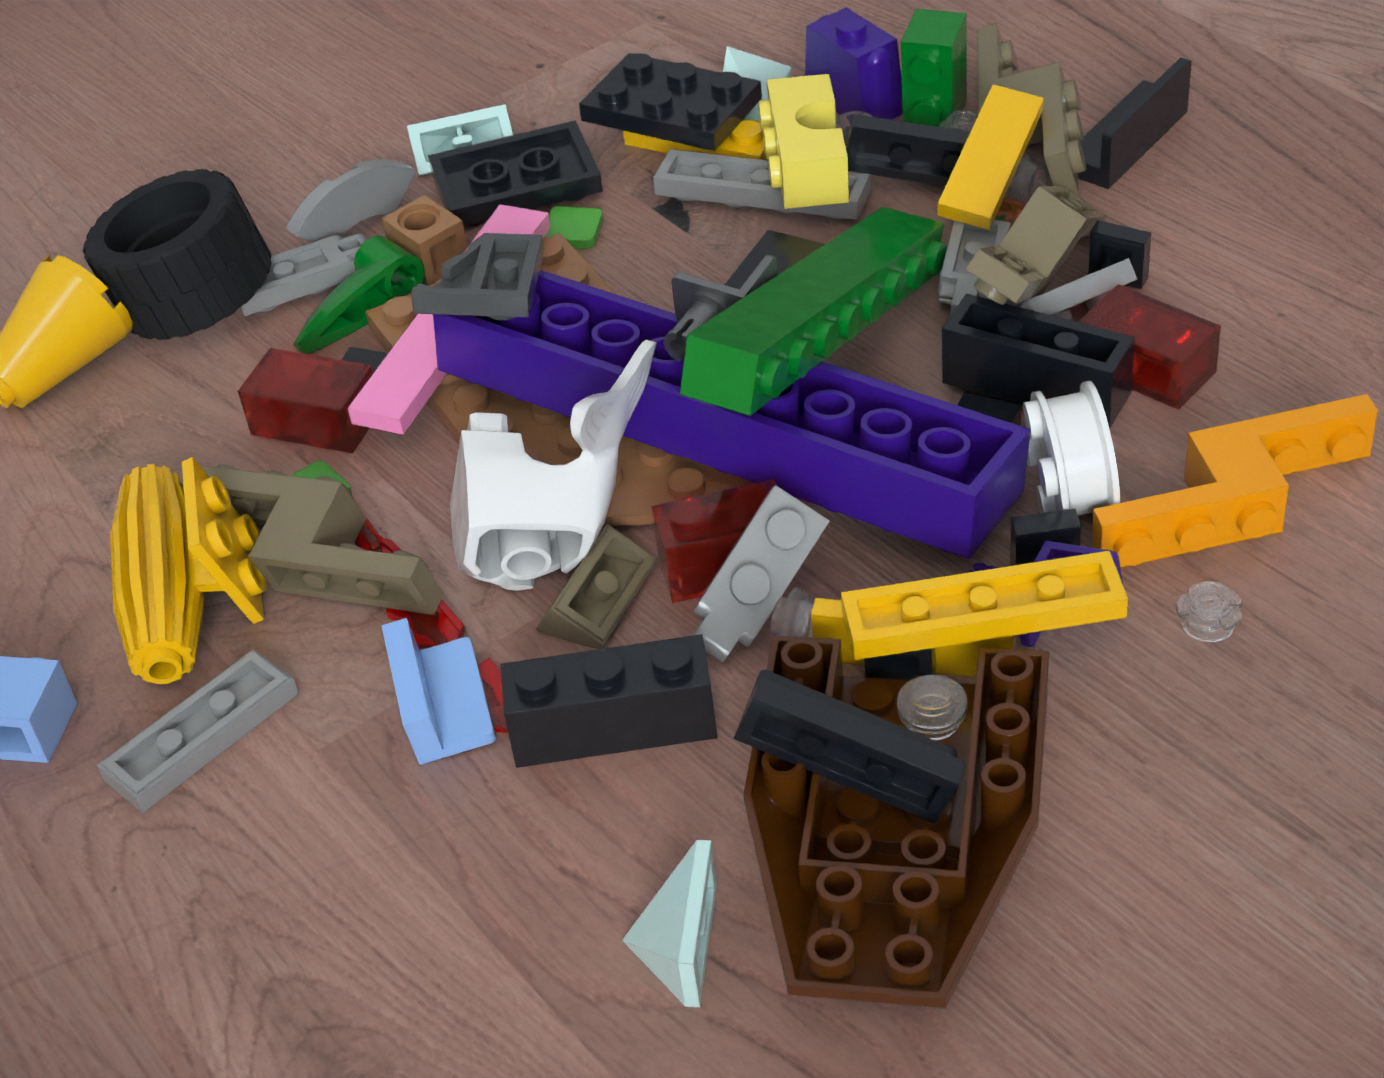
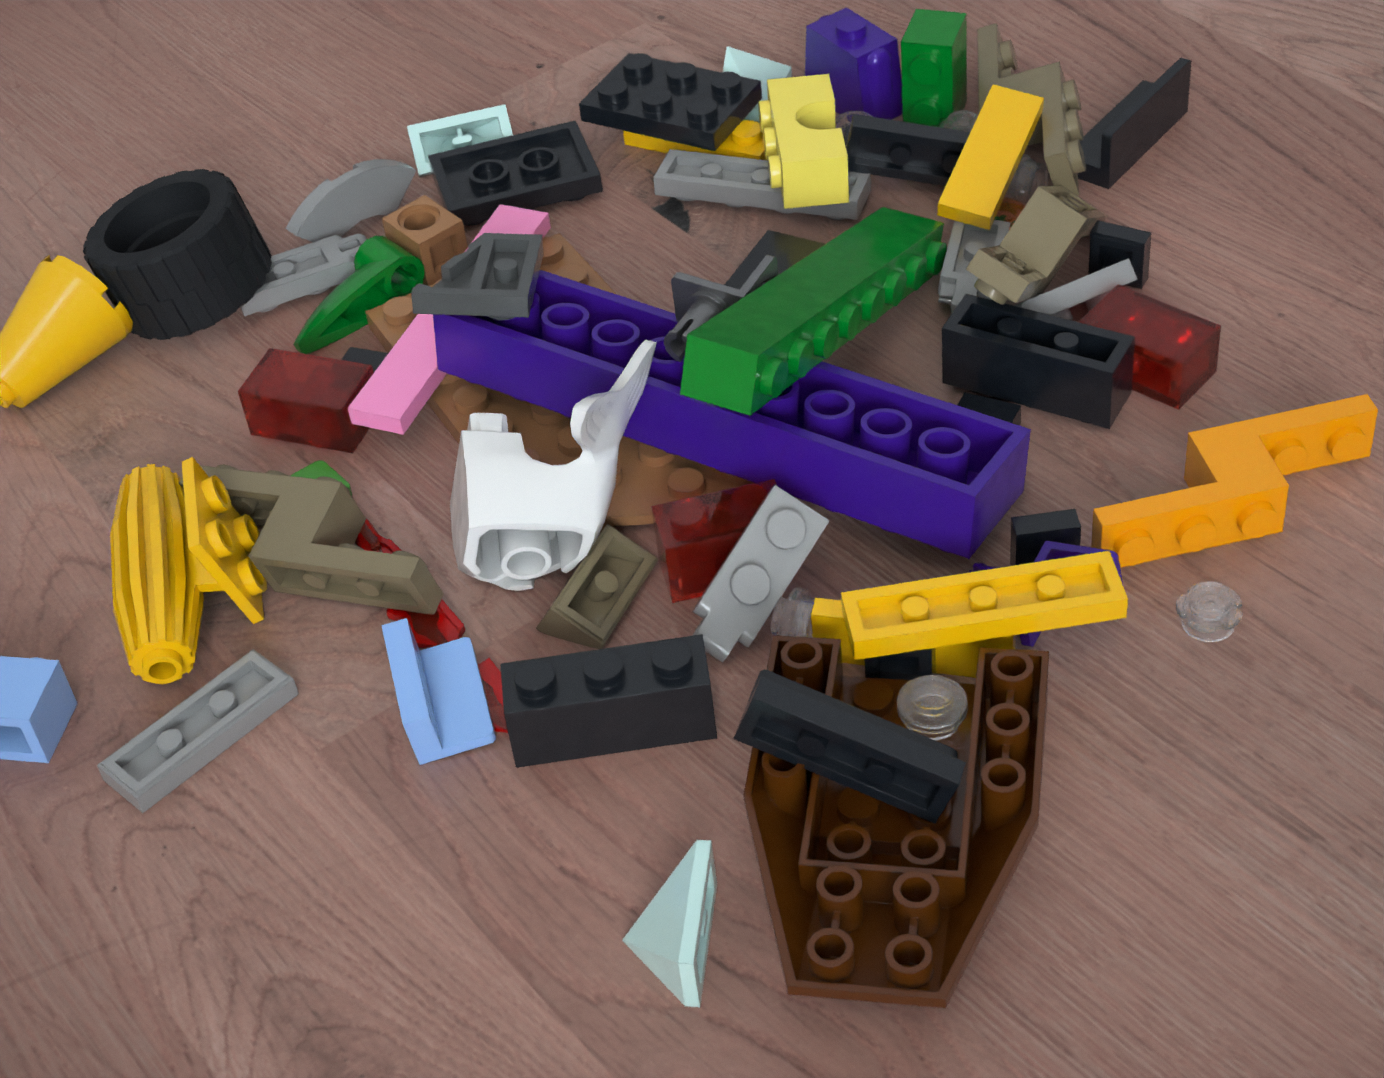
bright green piece [545,206,603,249] -> none
white wheel [1023,381,1120,516] -> none

